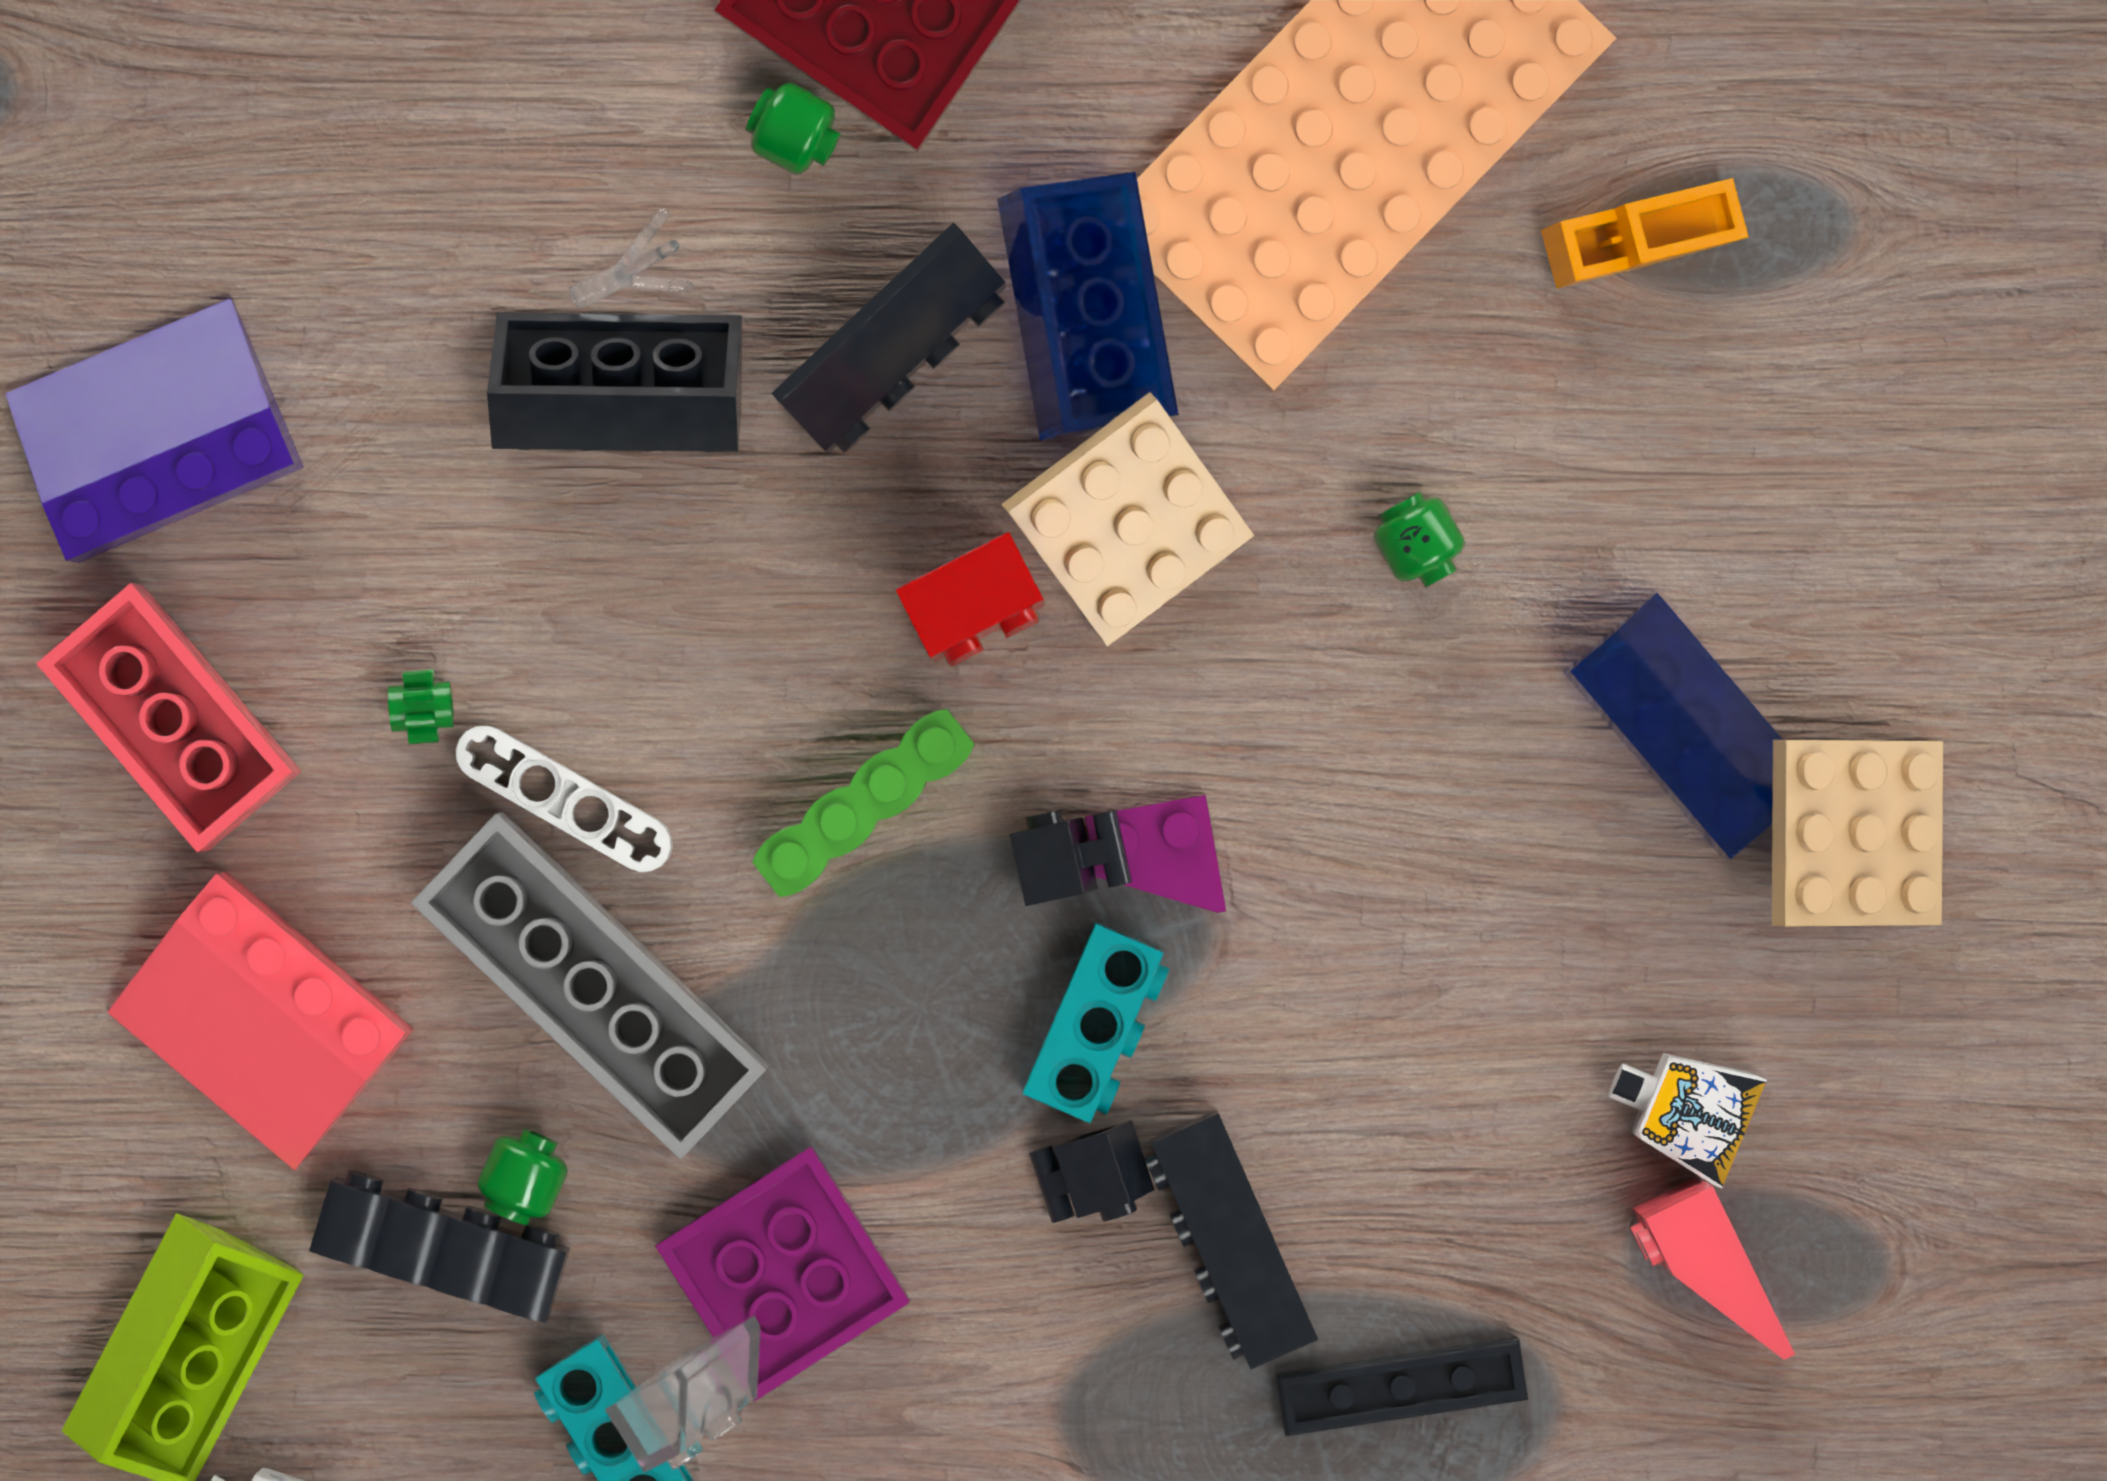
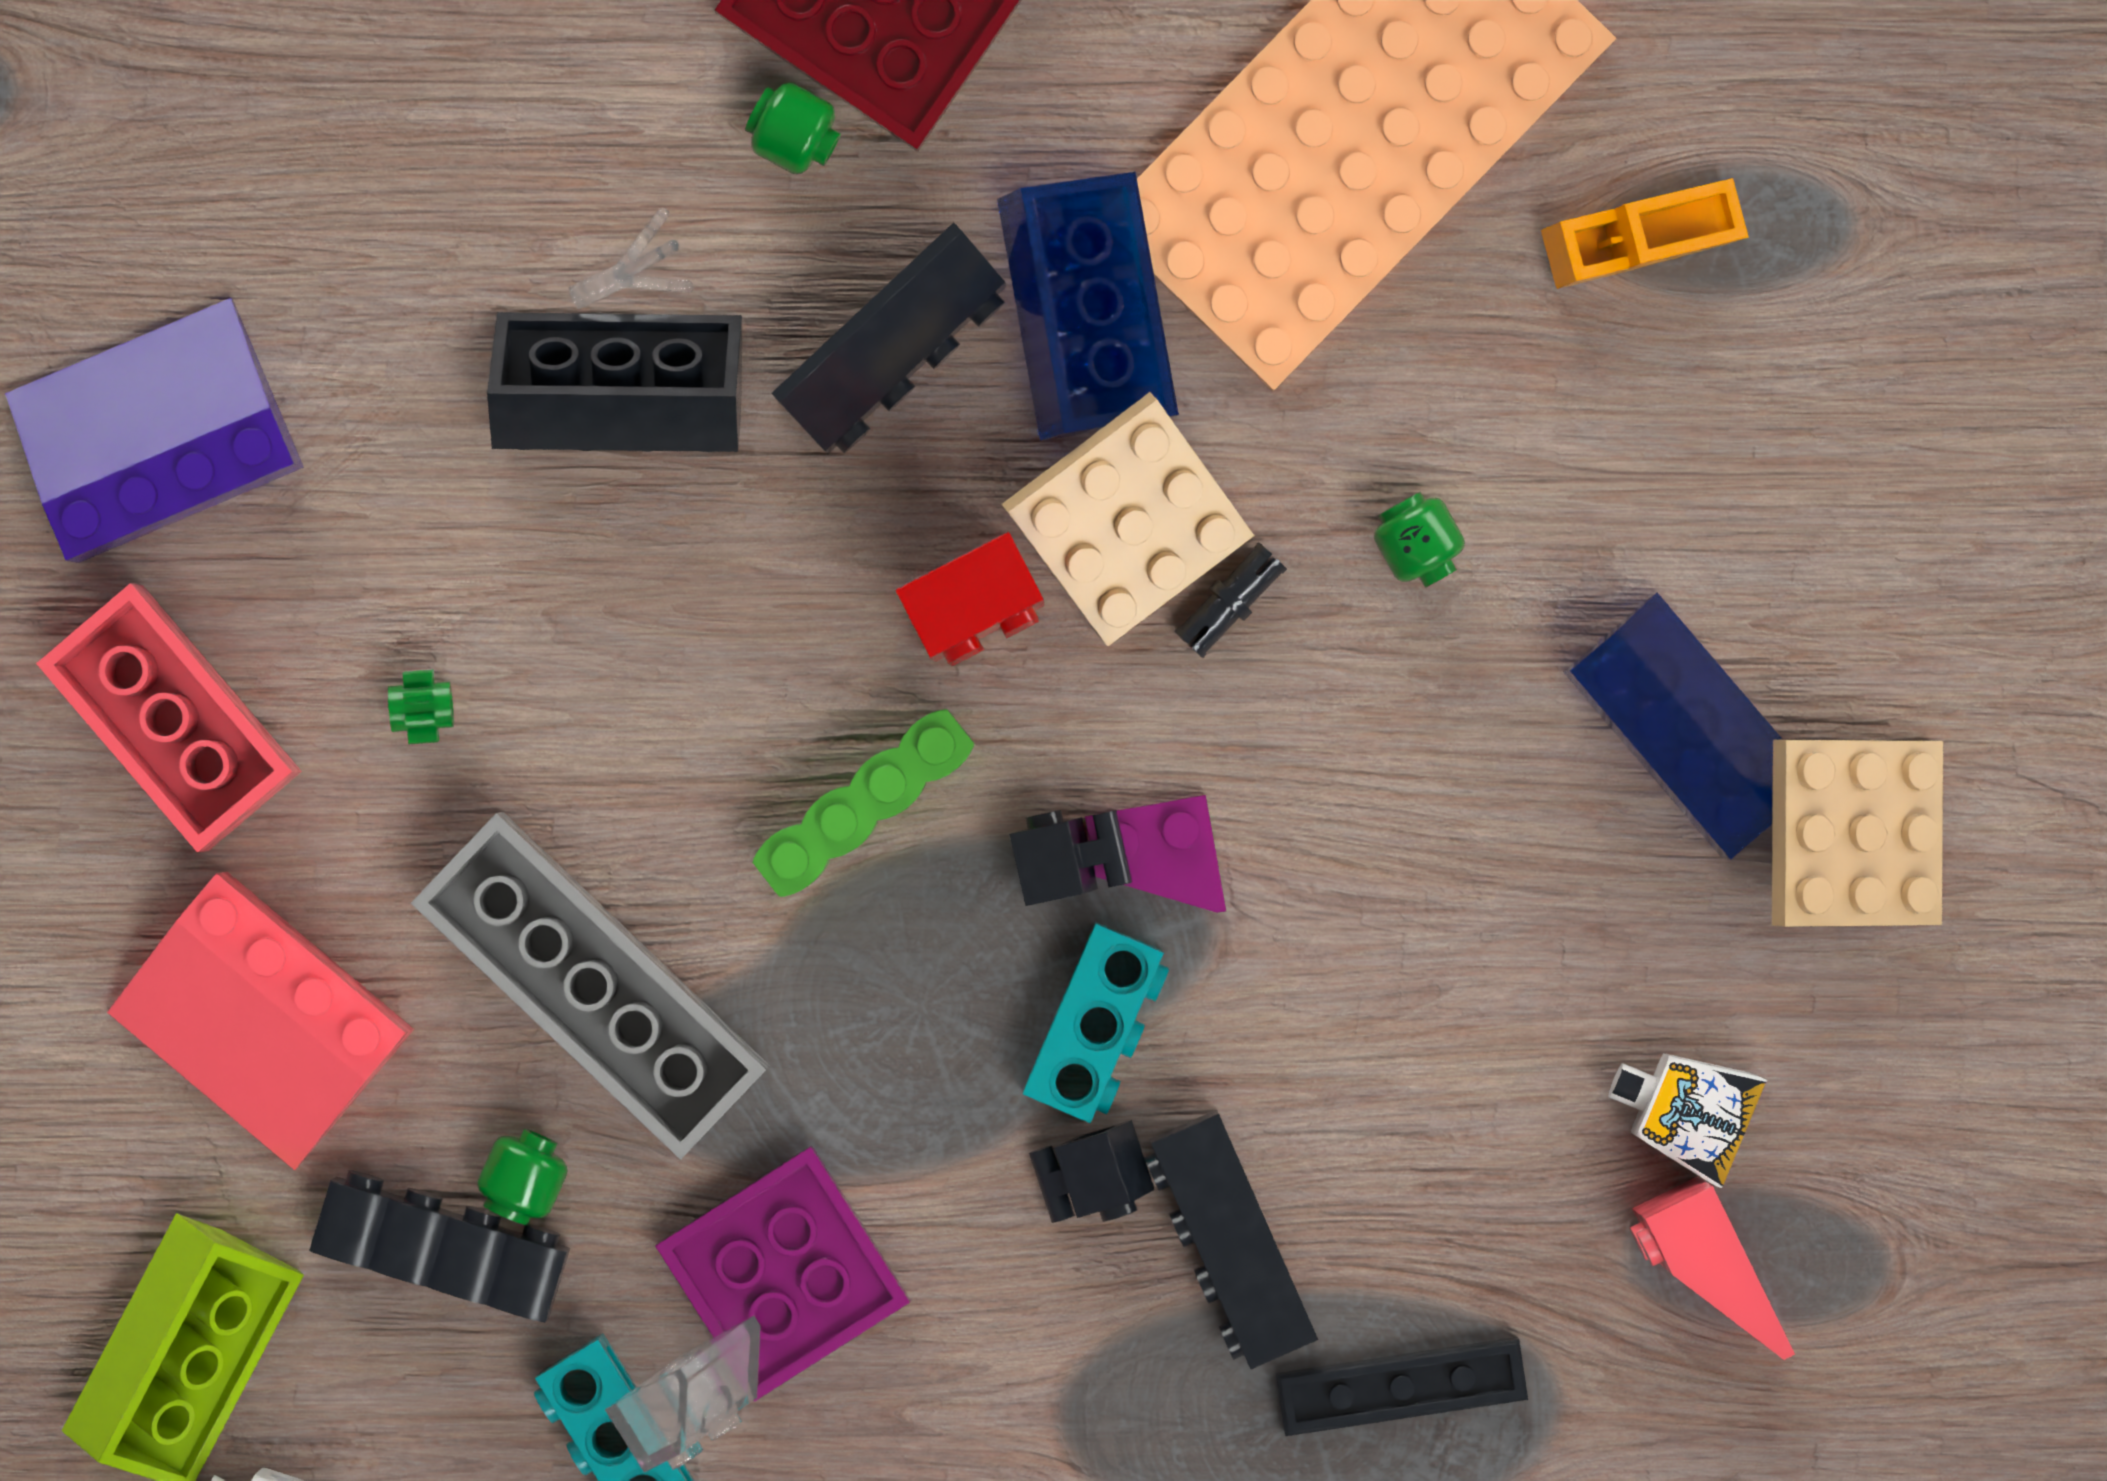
white beam [456,726,673,872] -> none
none -> black pin [1174,542,1287,658]

